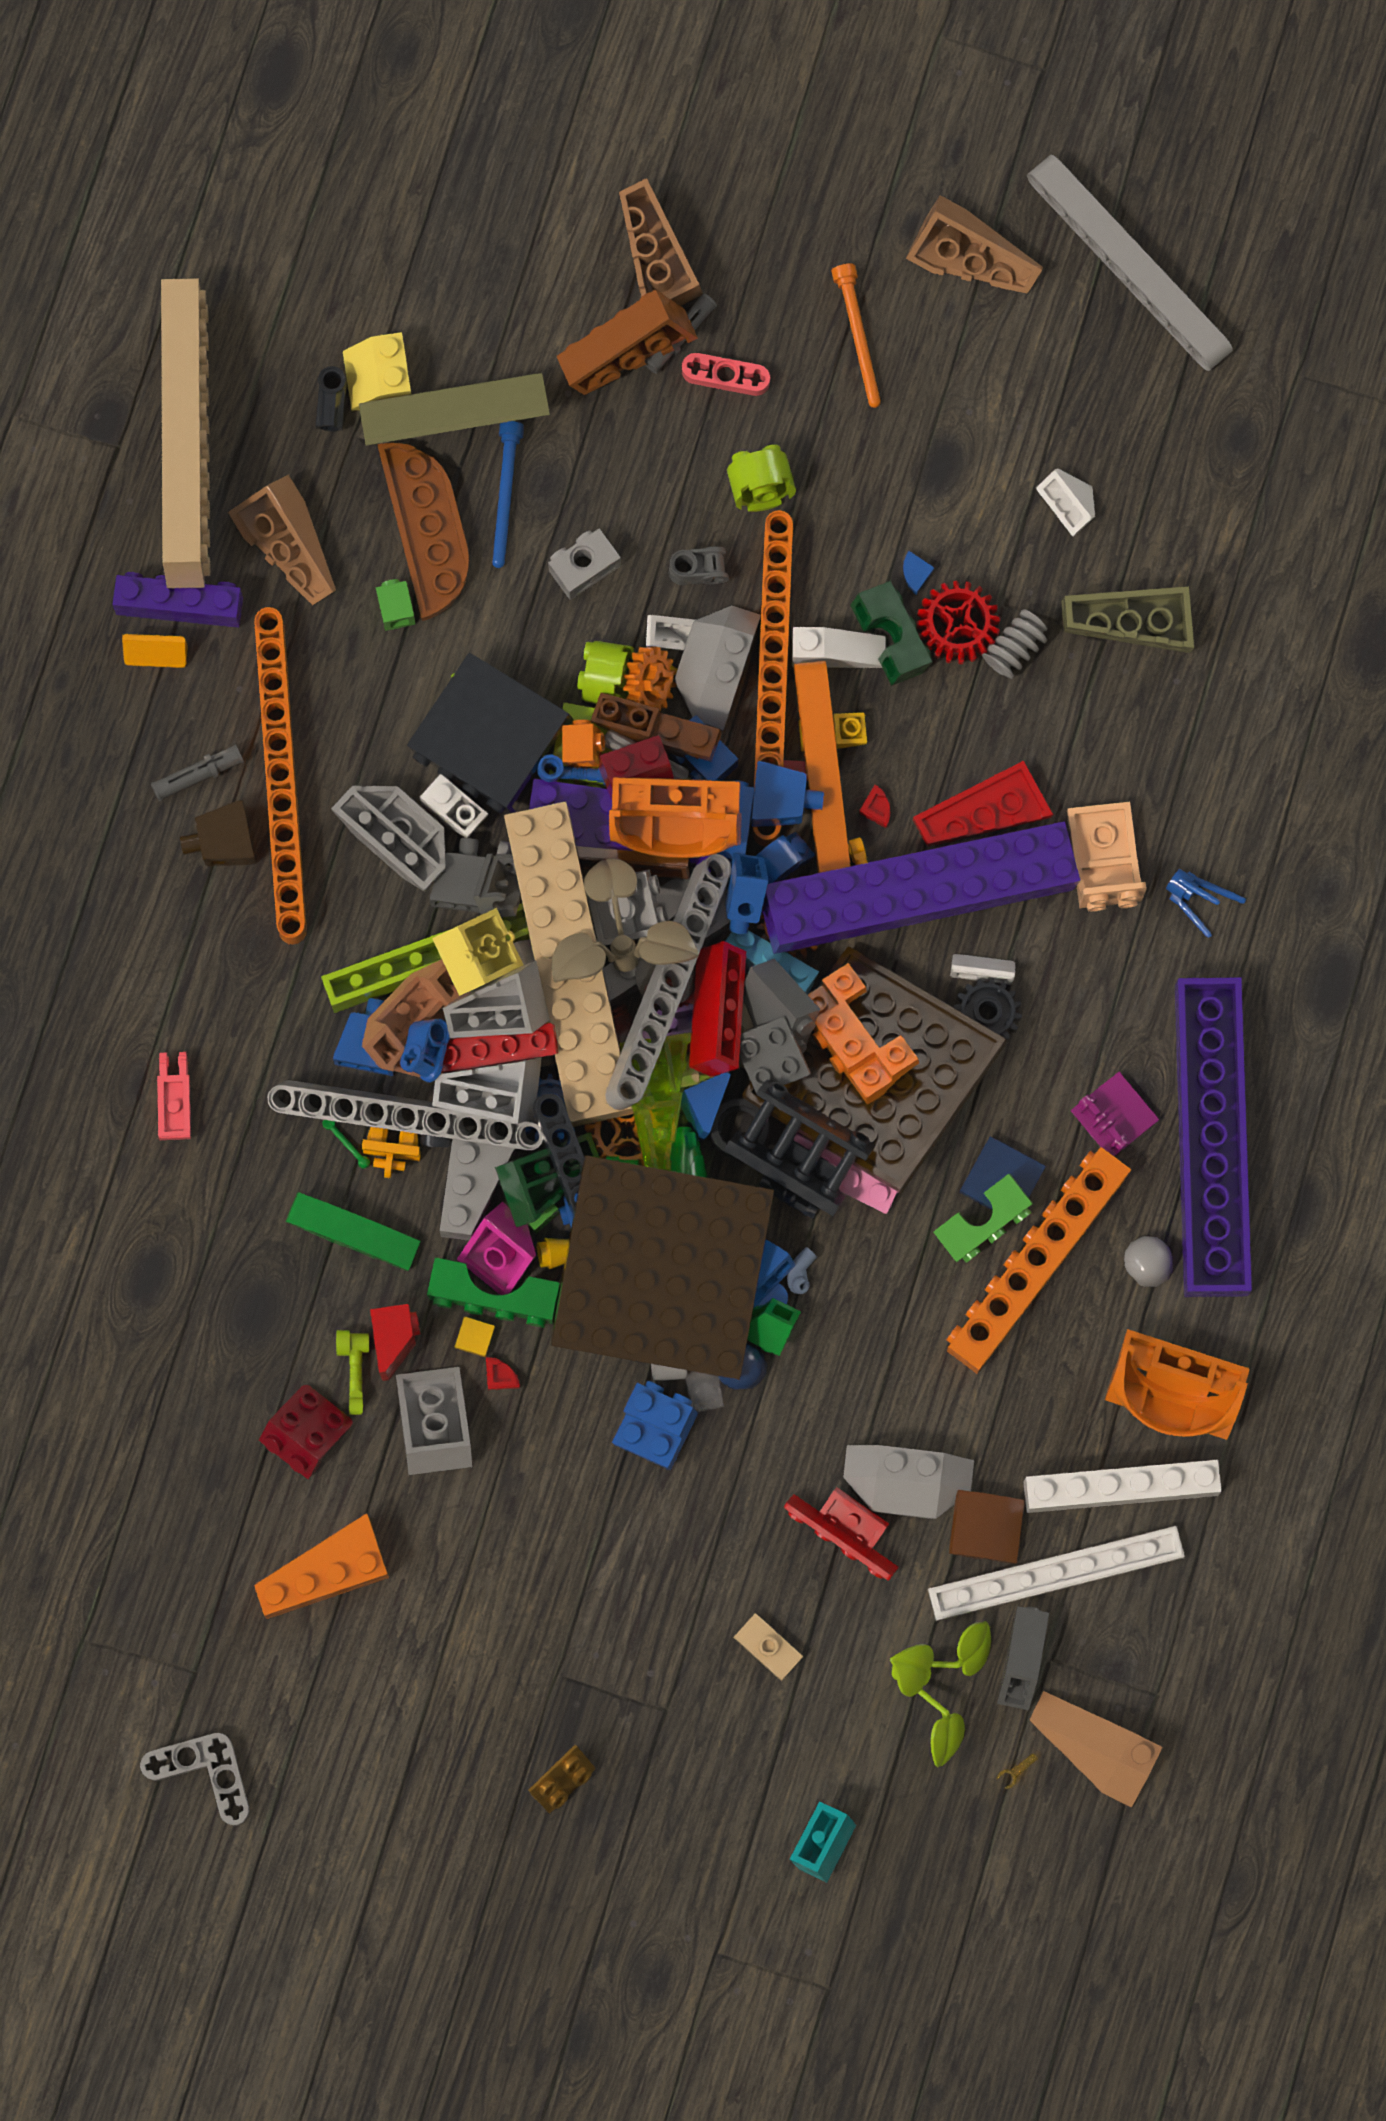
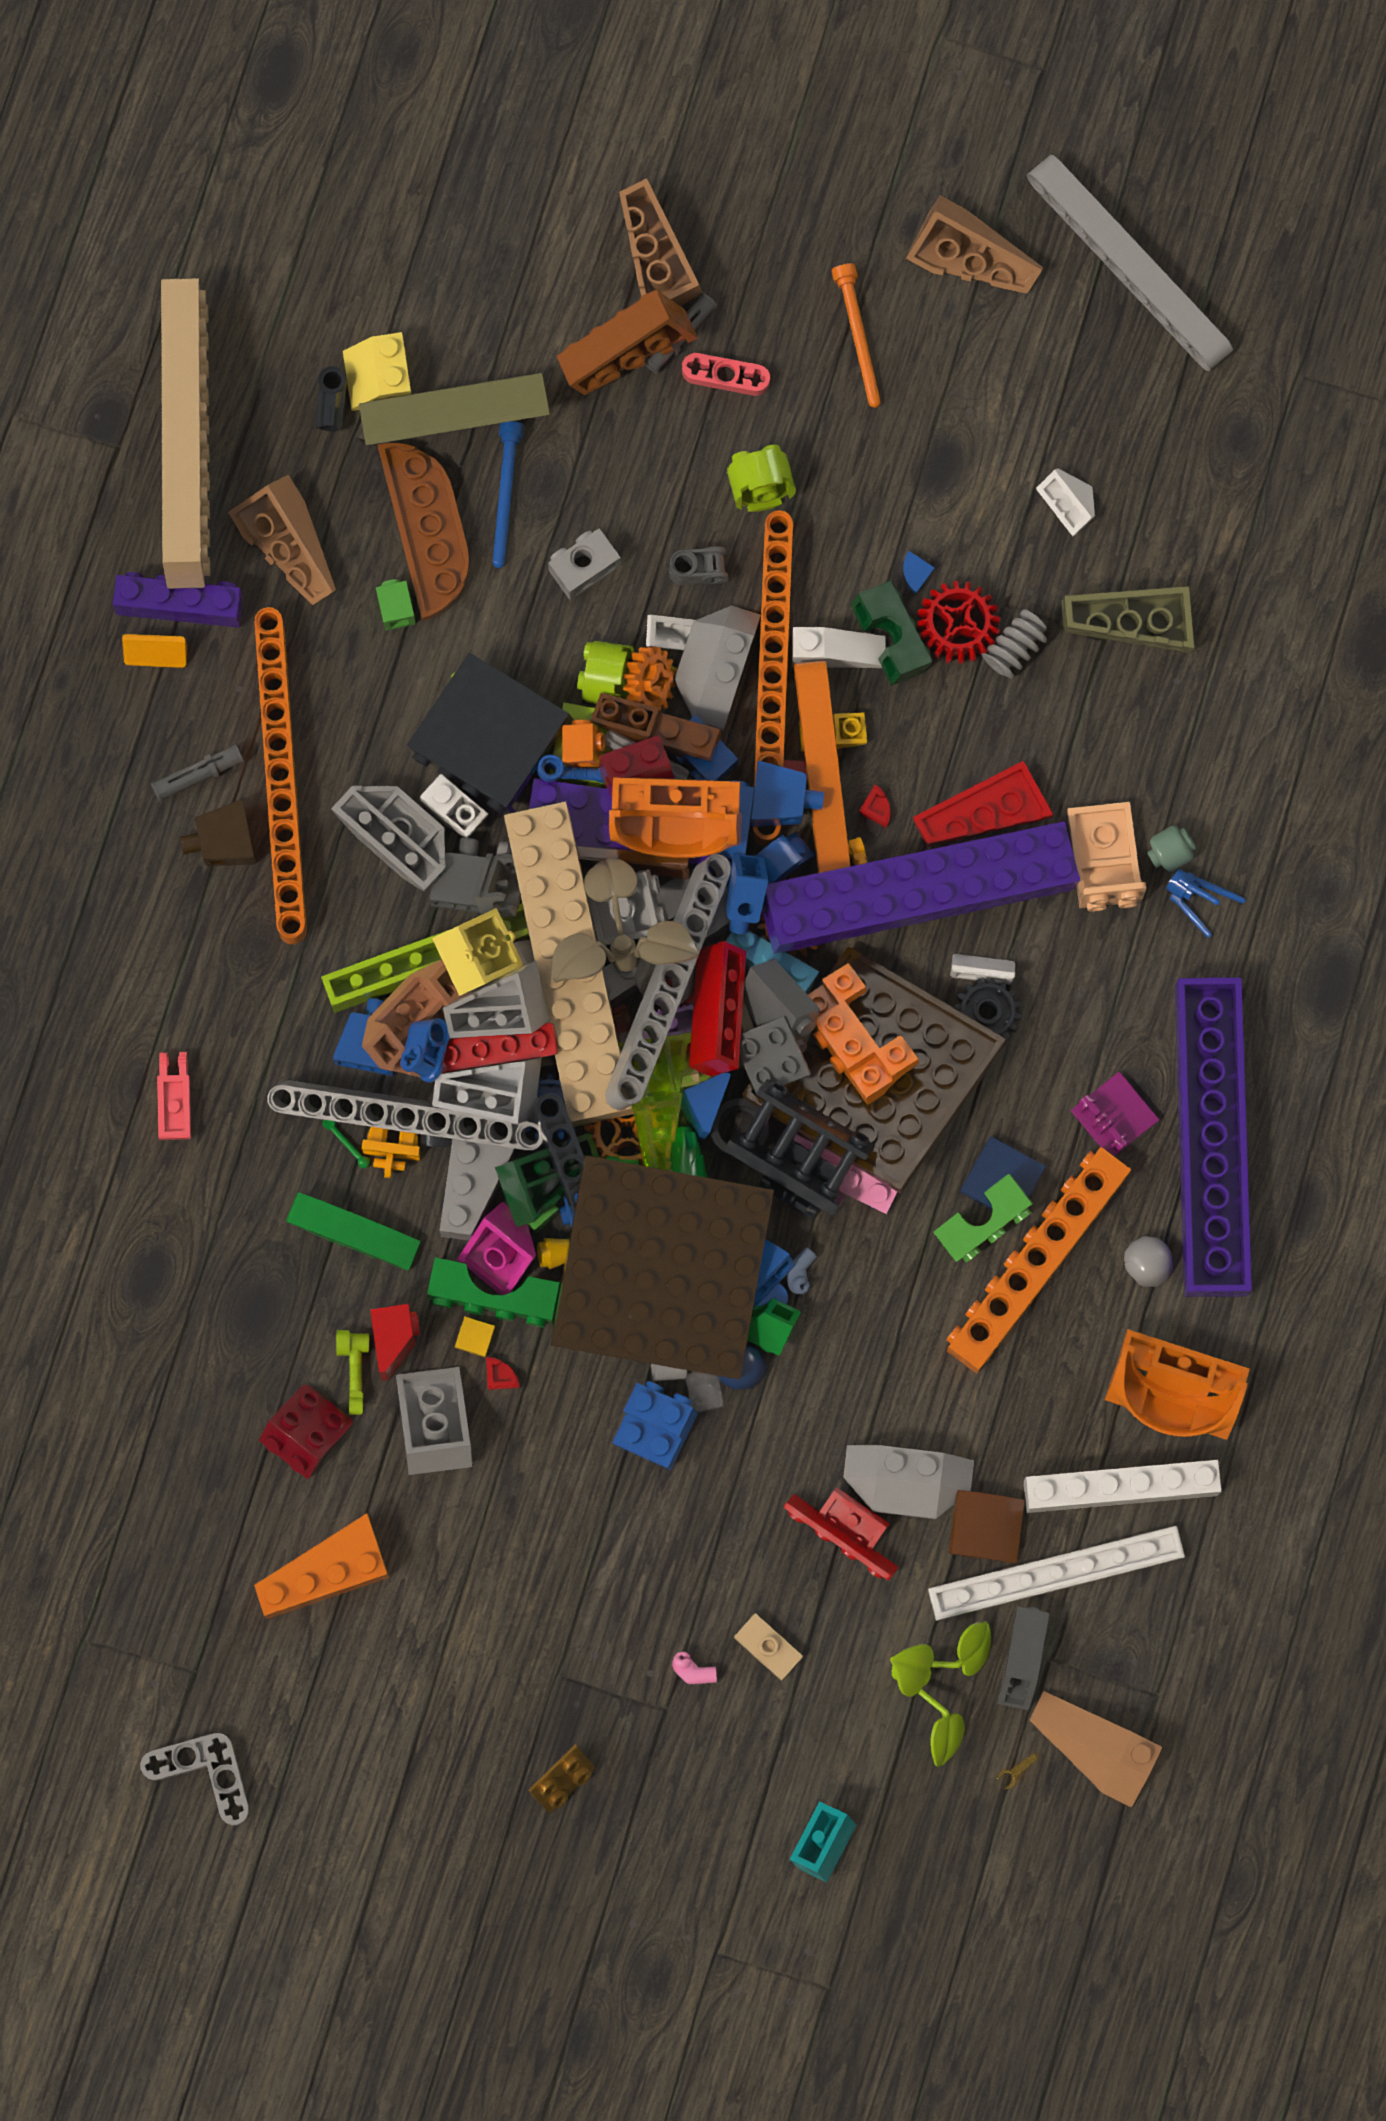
none -> bright pink arm [672,1651,717,1684]
none -> sand green head [1147,825,1196,872]

